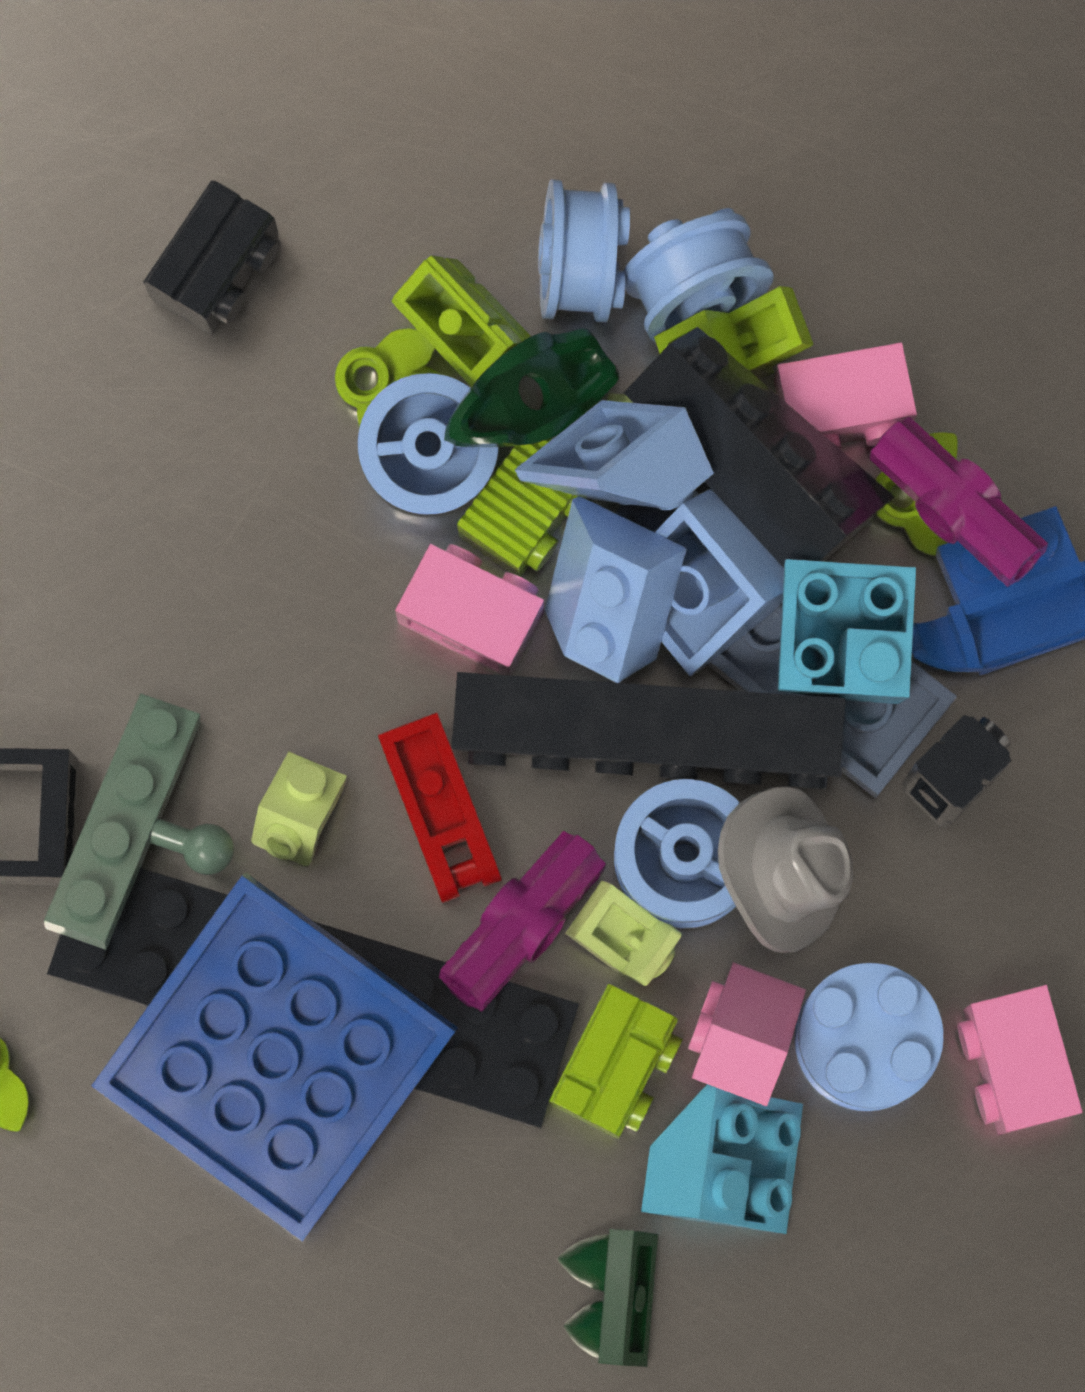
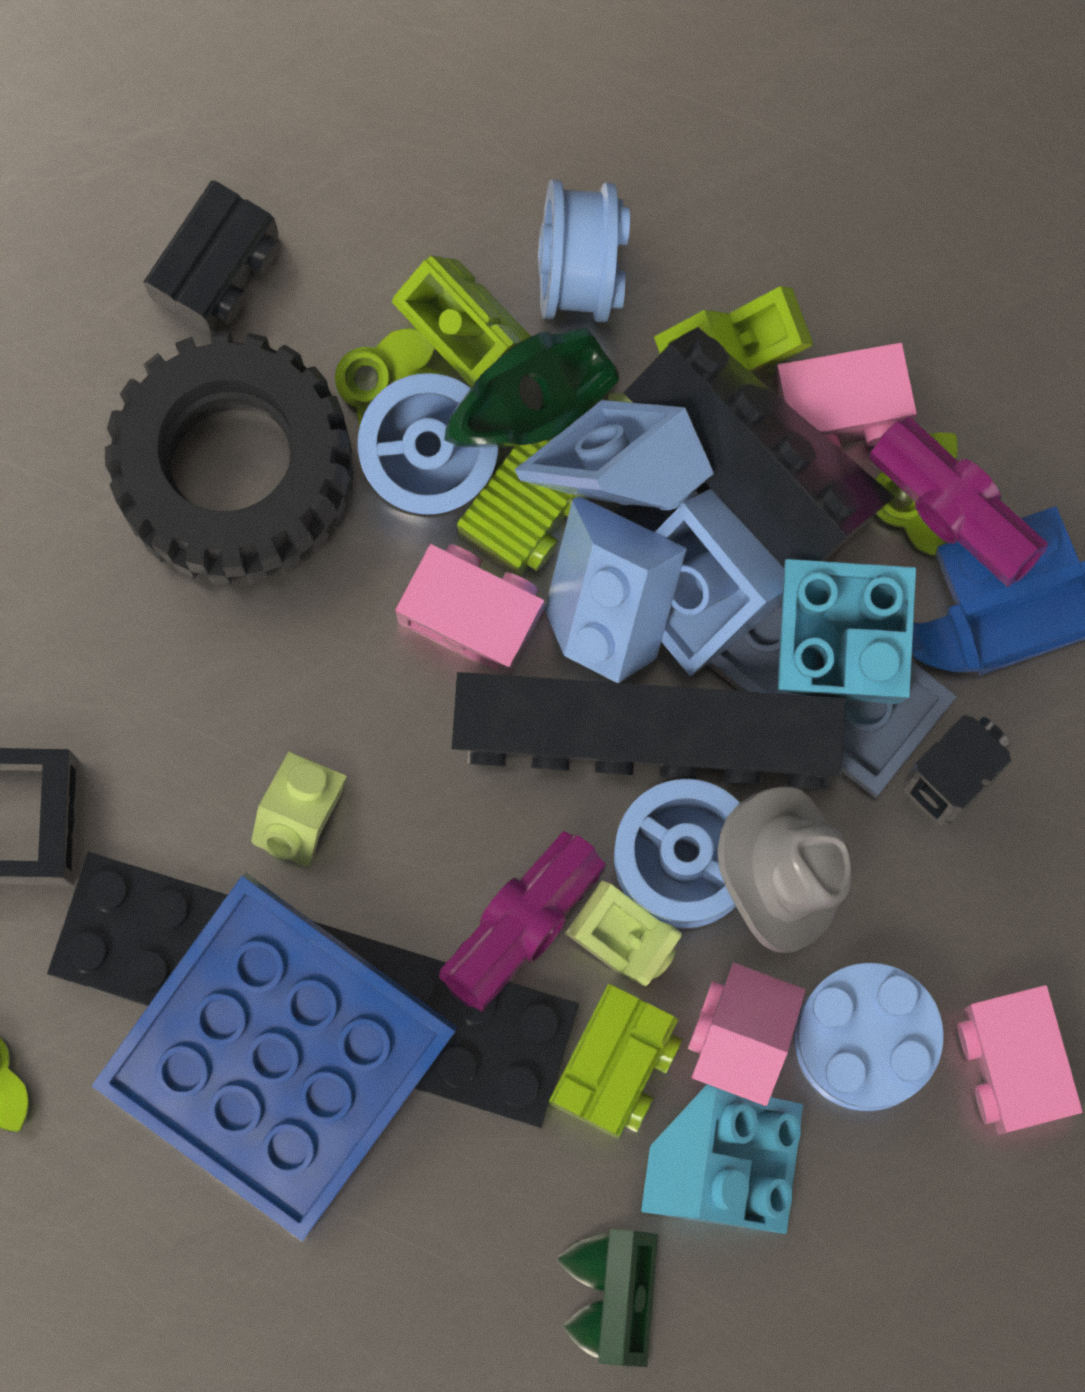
sand green plate [44,693,234,950] -> none
red plate [377,712,502,904] -> none
light blue wheel [624,208,774,342] -> none
none -> black tyre [104,331,354,586]

